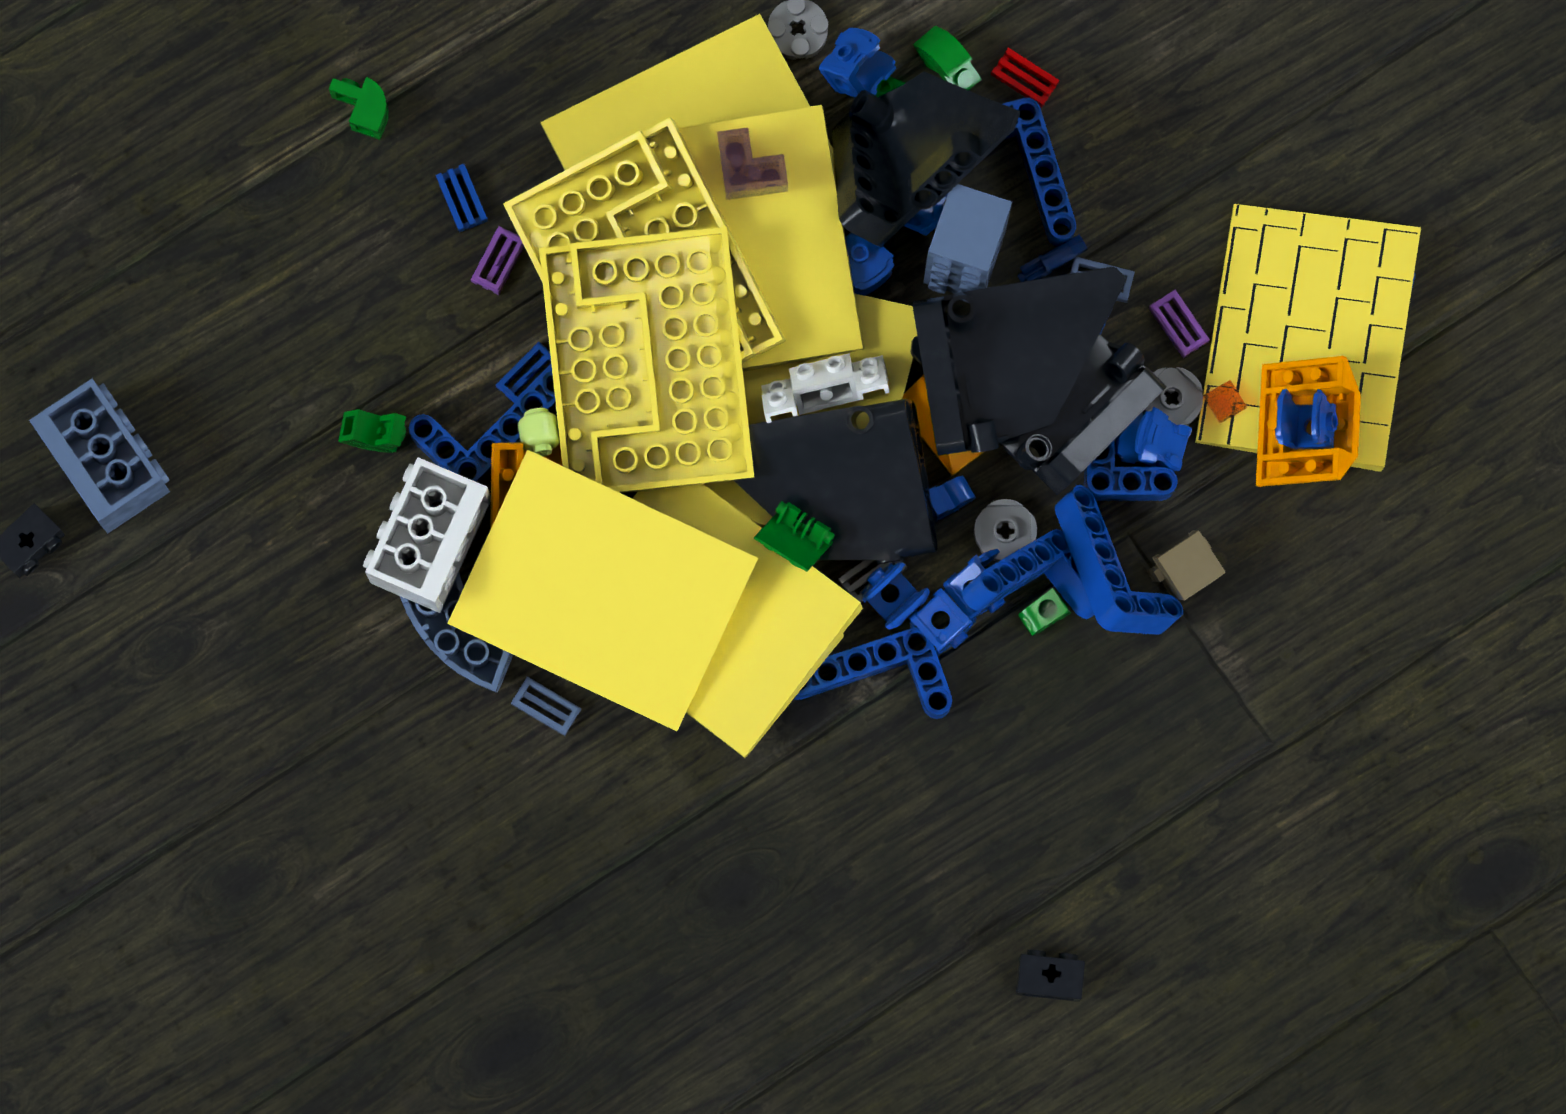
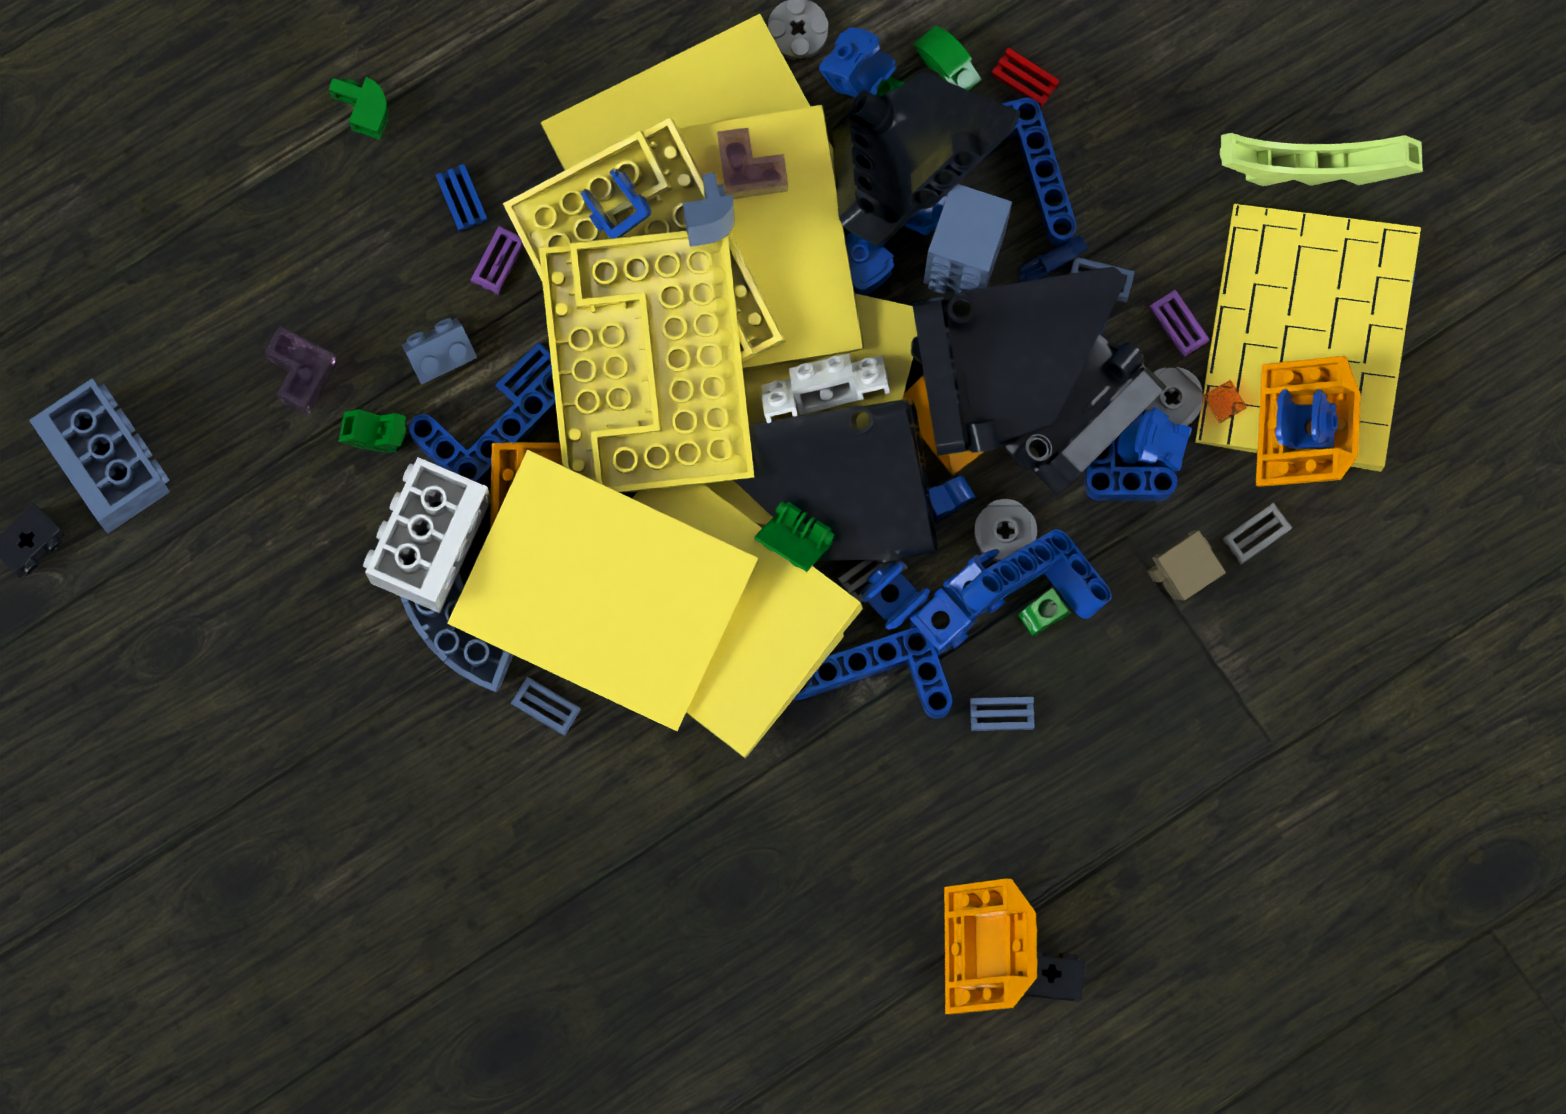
yellowish green head [518,408,560,457] -> none
blue beam [1055,485,1183,635] -> none
none -> clear purple brick [264,326,338,416]
none -> sand blue bracket [402,318,477,385]
none -> blue piece [581,168,651,239]
none -> sand blue brick [683,172,735,247]
none -> light orange slope [944,879,1038,1014]
none -> sand blue tile [970,697,1035,731]
none -> yellowish green arch [1220,133,1423,186]
none -> light grey tile [1223,503,1292,565]

